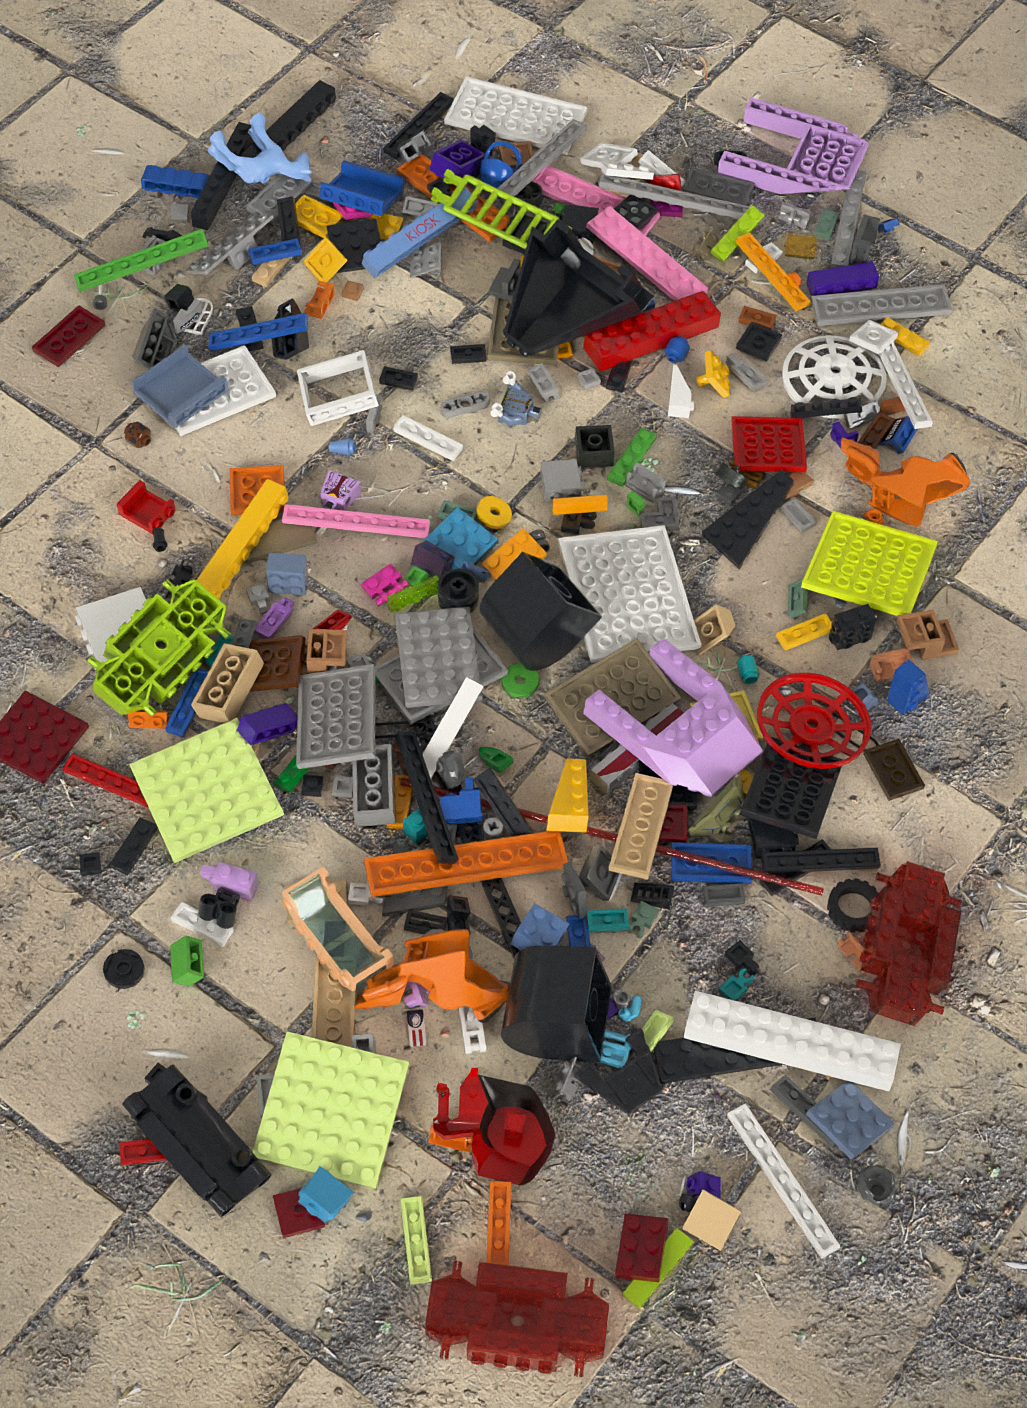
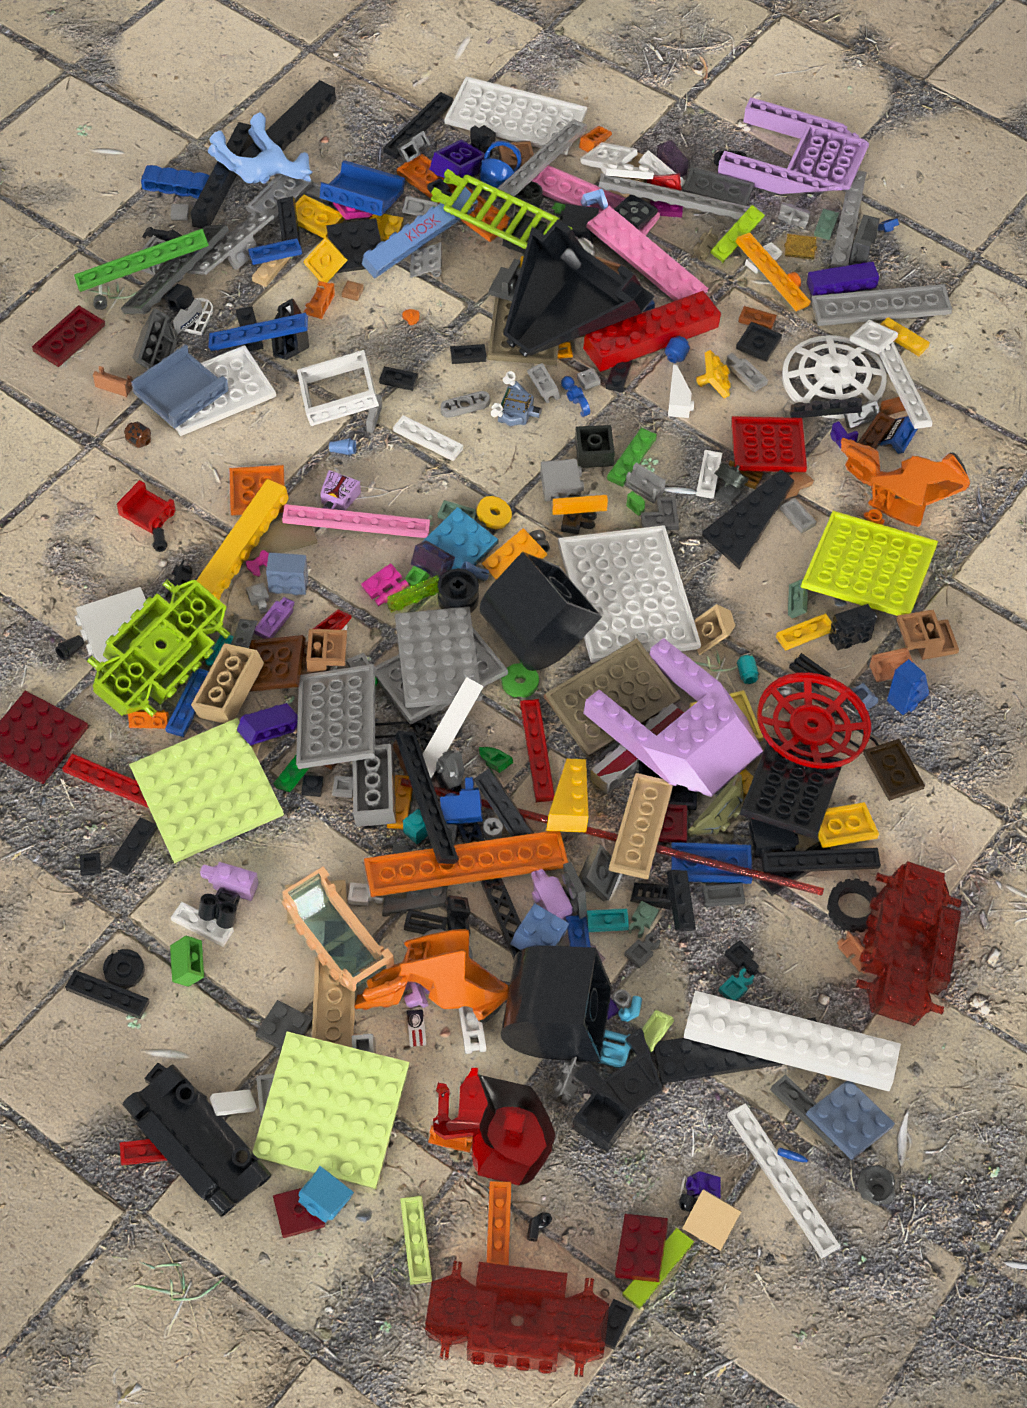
none -> black cone [55,635,84,660]
none -> black plate [65,970,150,1019]
none -> nougat hinge [93,366,133,397]
none -> dark grey plate [121,225,229,314]
none -> white tile [210,1090,257,1116]
none -> dark pink piece [246,550,269,577]
none -> dark grey plate [256,1000,313,1050]
none -> orange piece [402,309,420,325]
none -> red tile [520,699,555,803]
none -> black arm [527,1212,552,1242]
none -> lavender hinge [531,869,573,920]
none -> blue piece [561,376,590,417]
none -> black container [572,1087,633,1152]
none -> orange slope [579,126,612,152]
none -> light blue tile [581,189,608,210]
none -> black plate [594,1299,634,1350]
none -> dark grey plate [624,933,661,968]
none -> clear purple brick [657,140,689,177]
none -> black plate [666,870,696,931]
none -> white plate [696,450,722,499]
none -> blue helmet [777,1148,808,1162]
none -> black tile [789,653,831,689]
none -> yellow plate [818,802,879,848]

